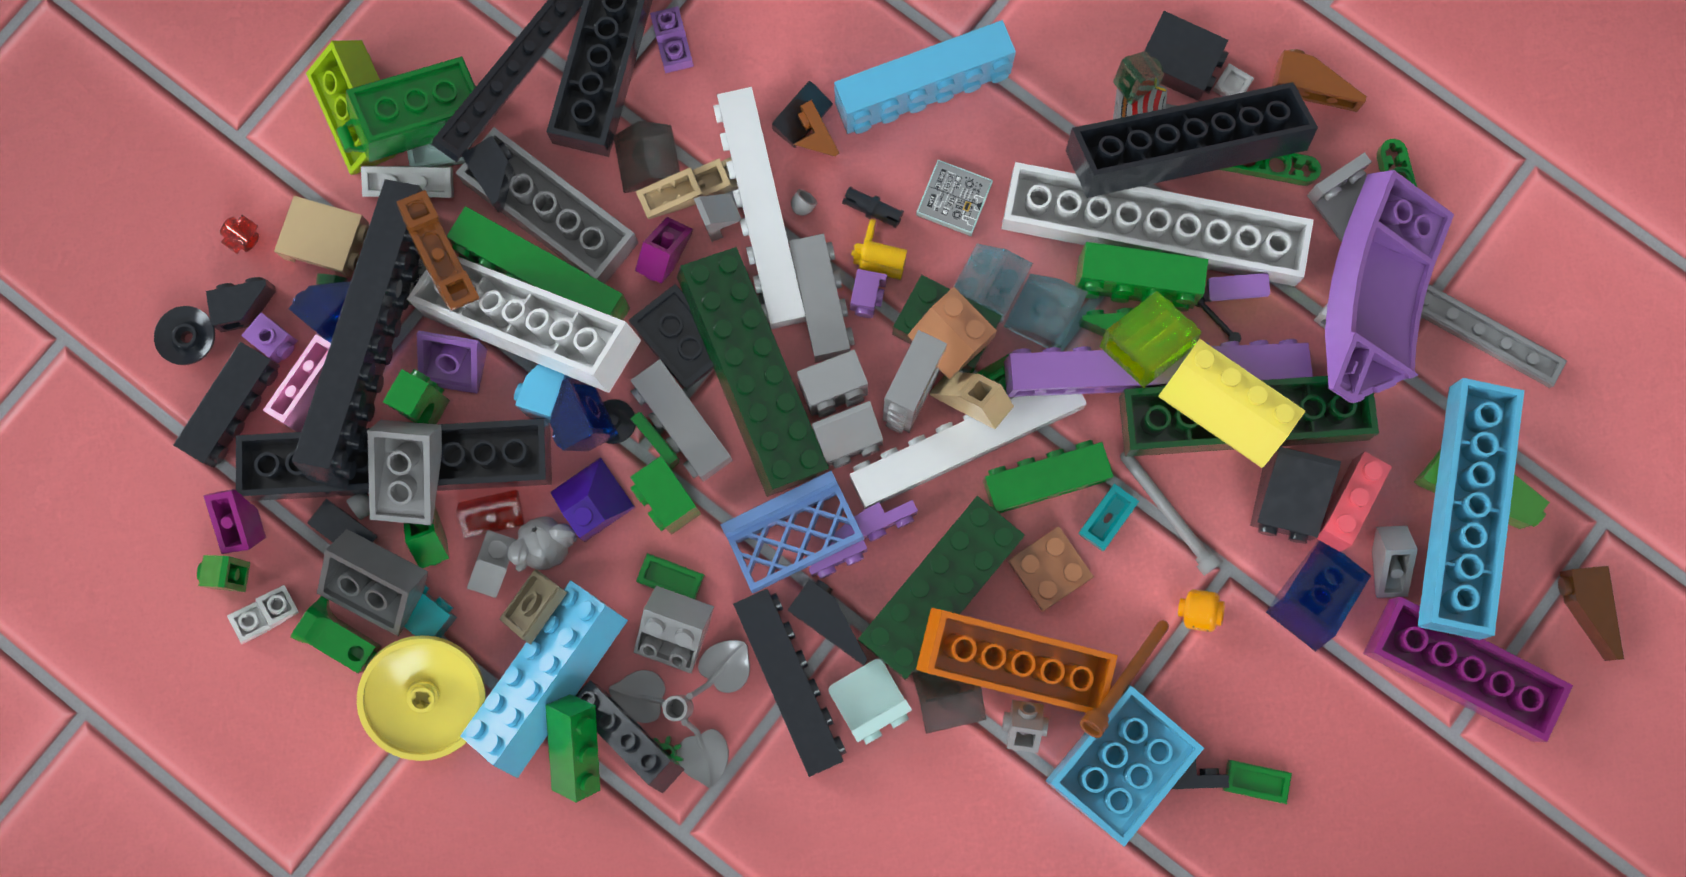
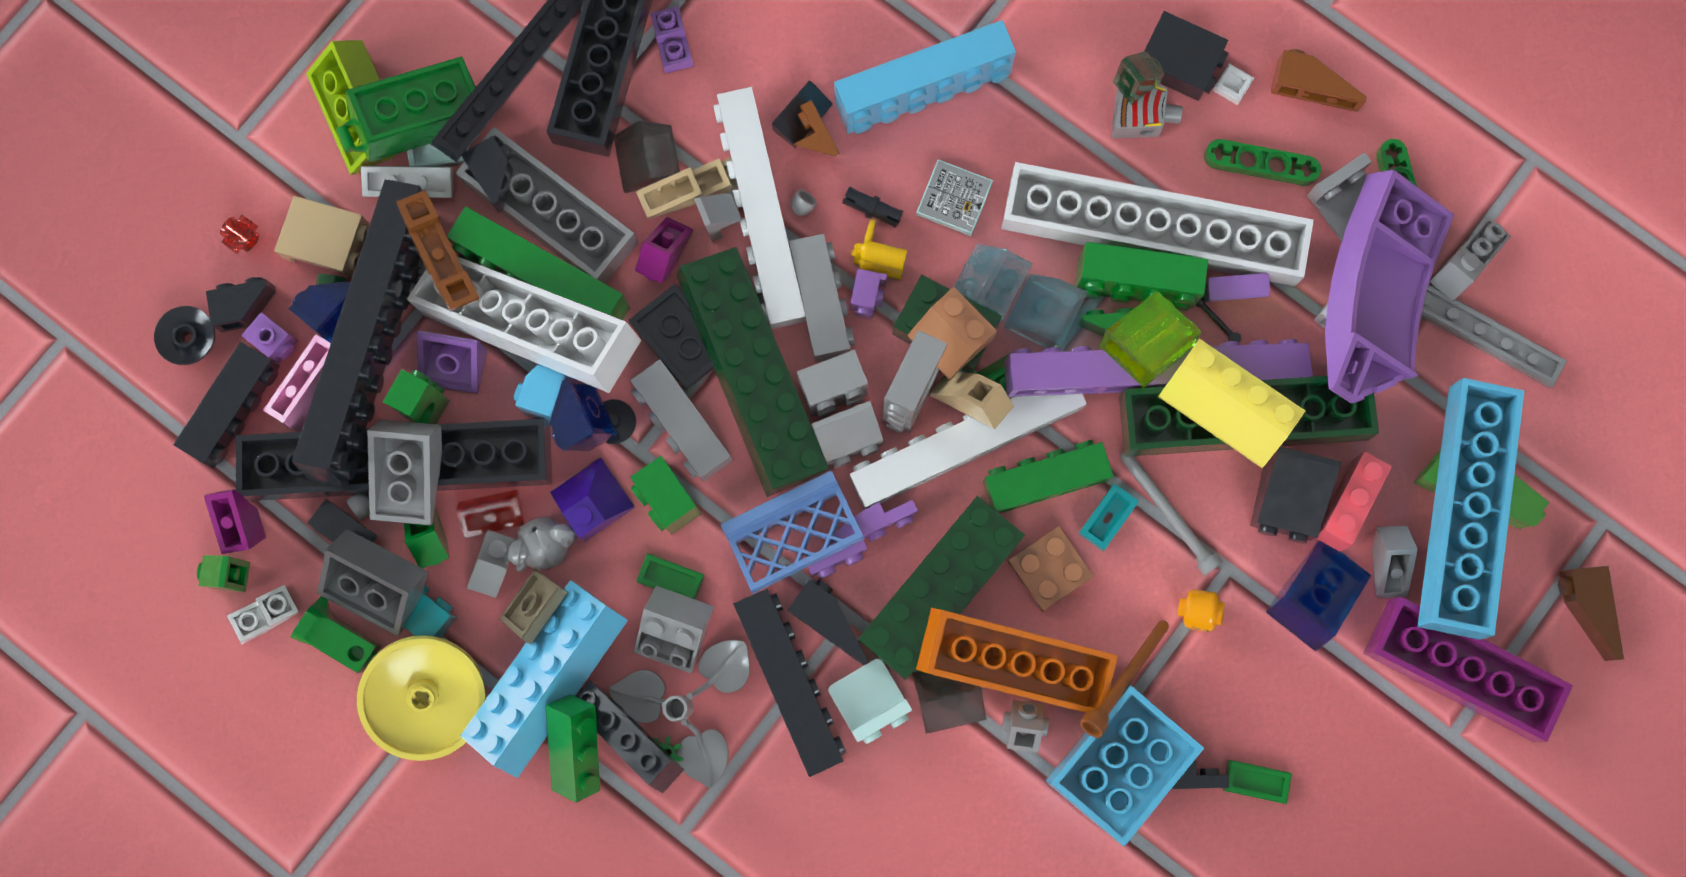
green tile [630,412,680,469] -> none
black brick [1066,82,1318,198] -> none
none -> light grey slope [1430,217,1511,301]

